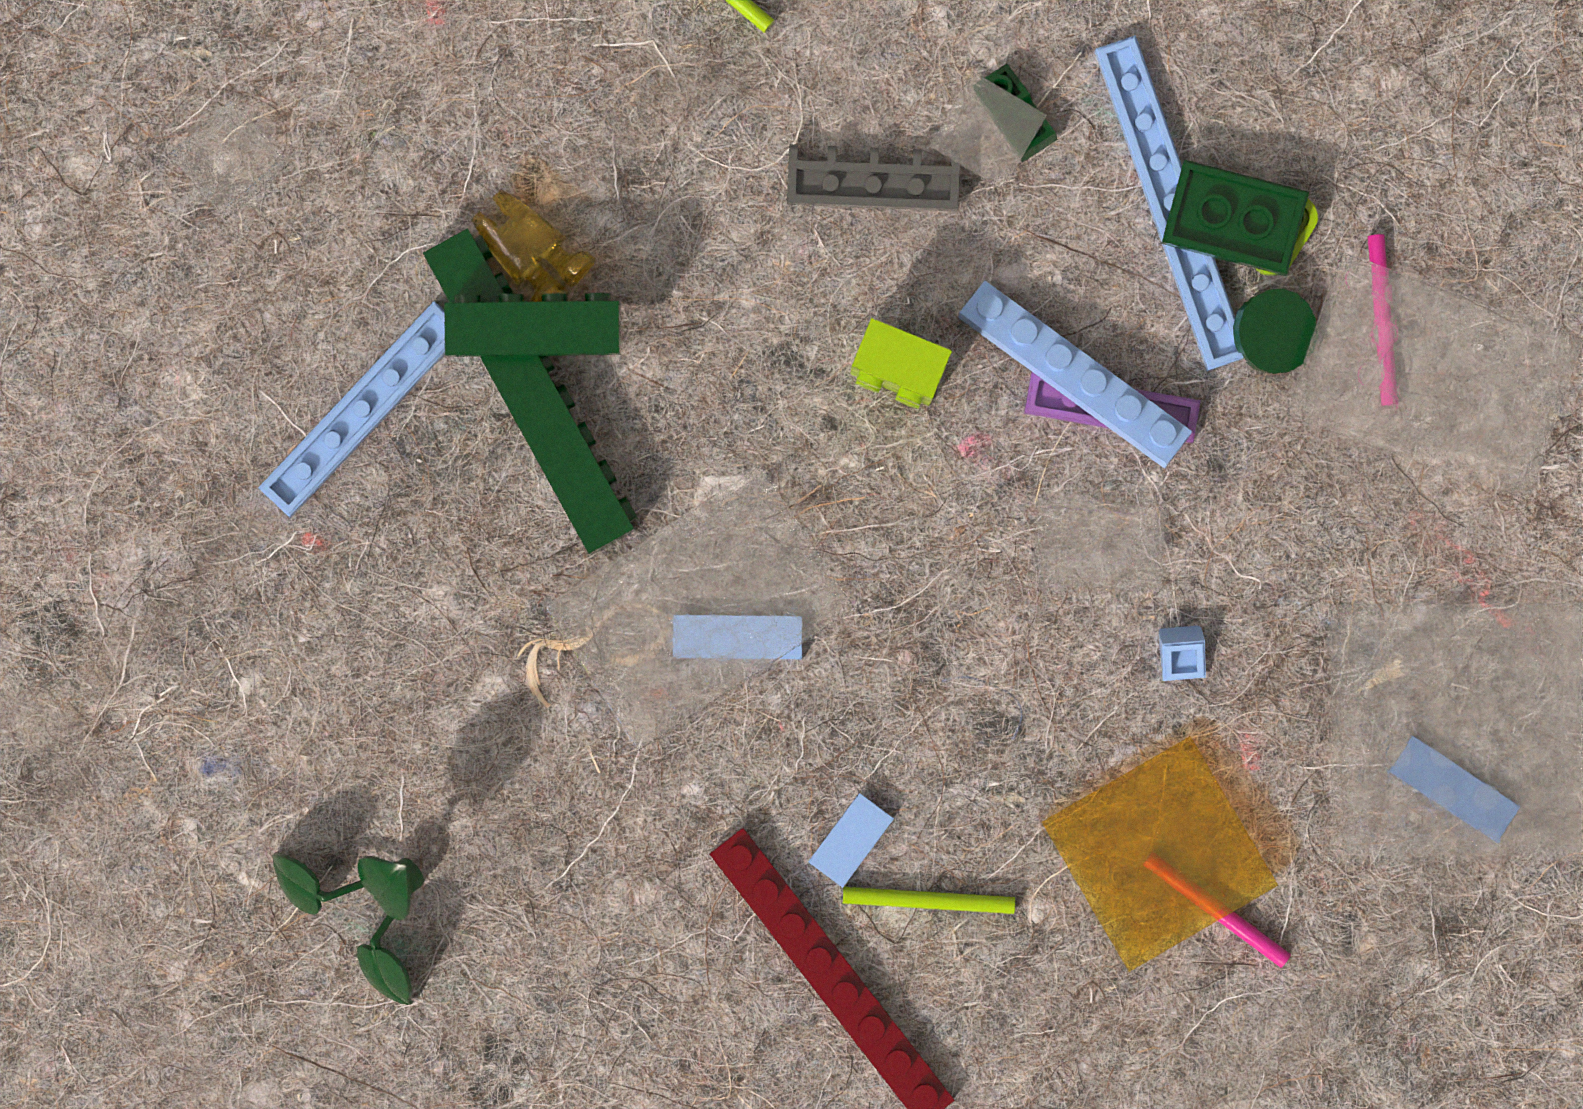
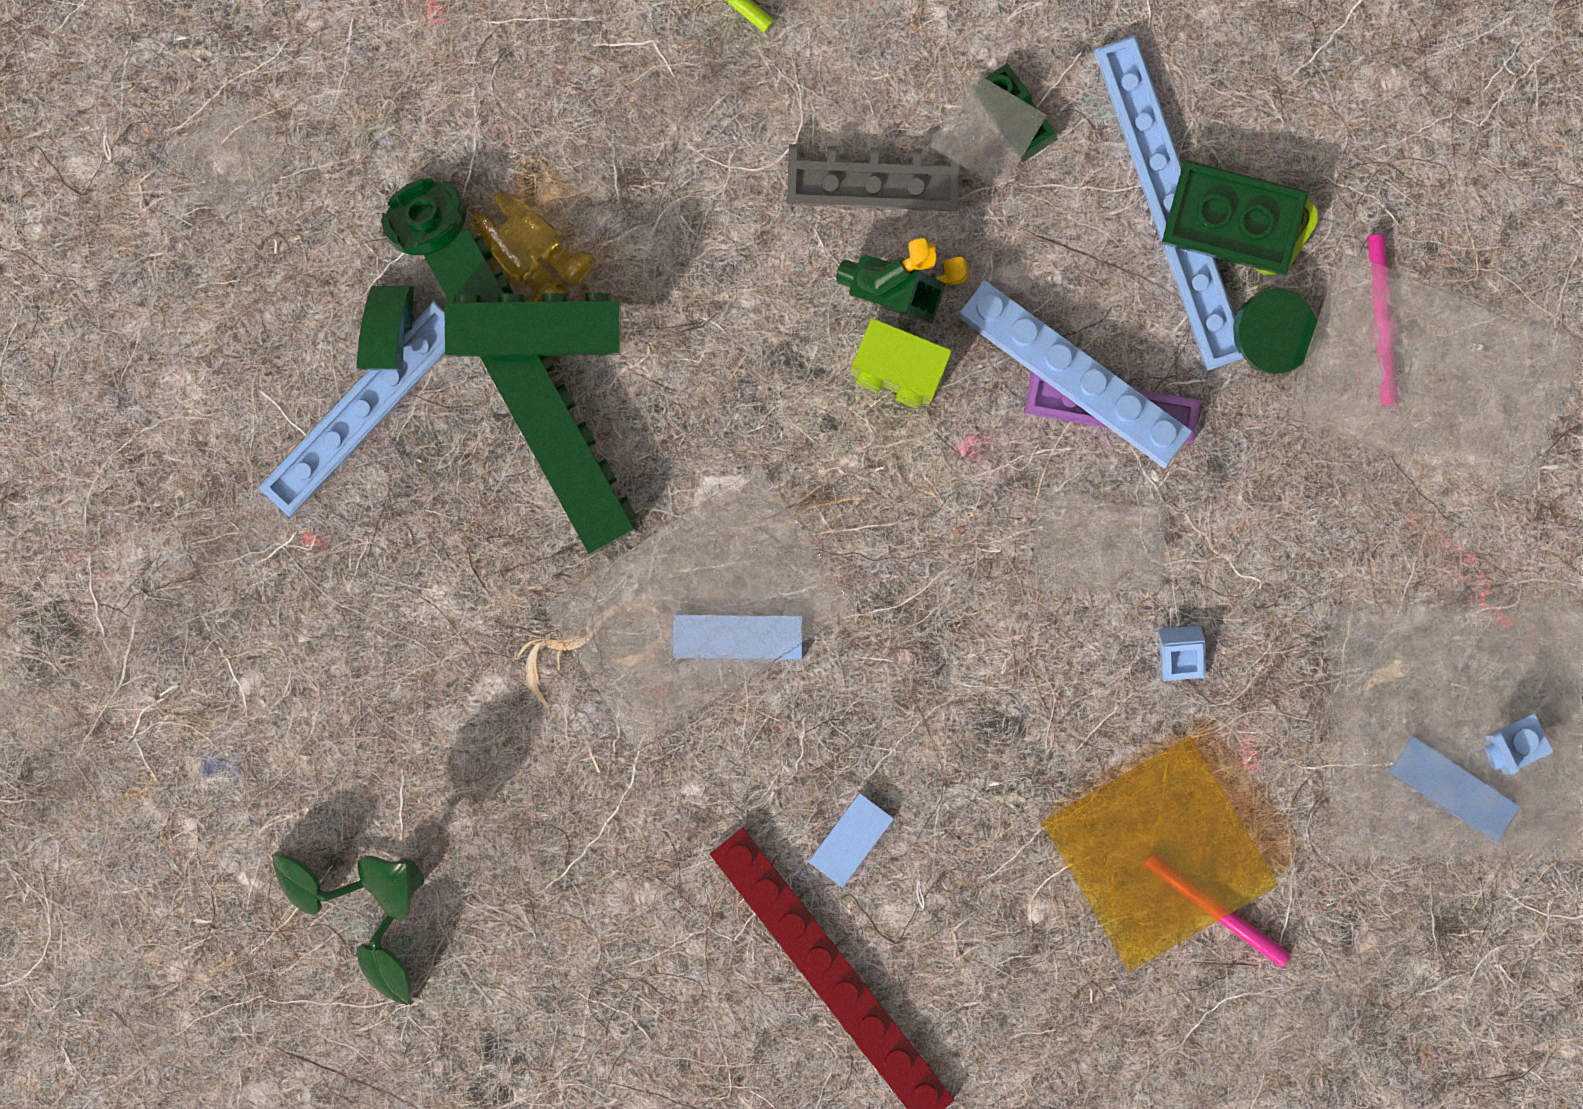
lime bar [842,886,1015,914] -> none
none -> dark green slope [356,286,414,371]
none -> dark green tile [381,178,467,255]
none -> dark green torso [836,238,969,324]
none -> light blue bracket [1484,713,1553,775]

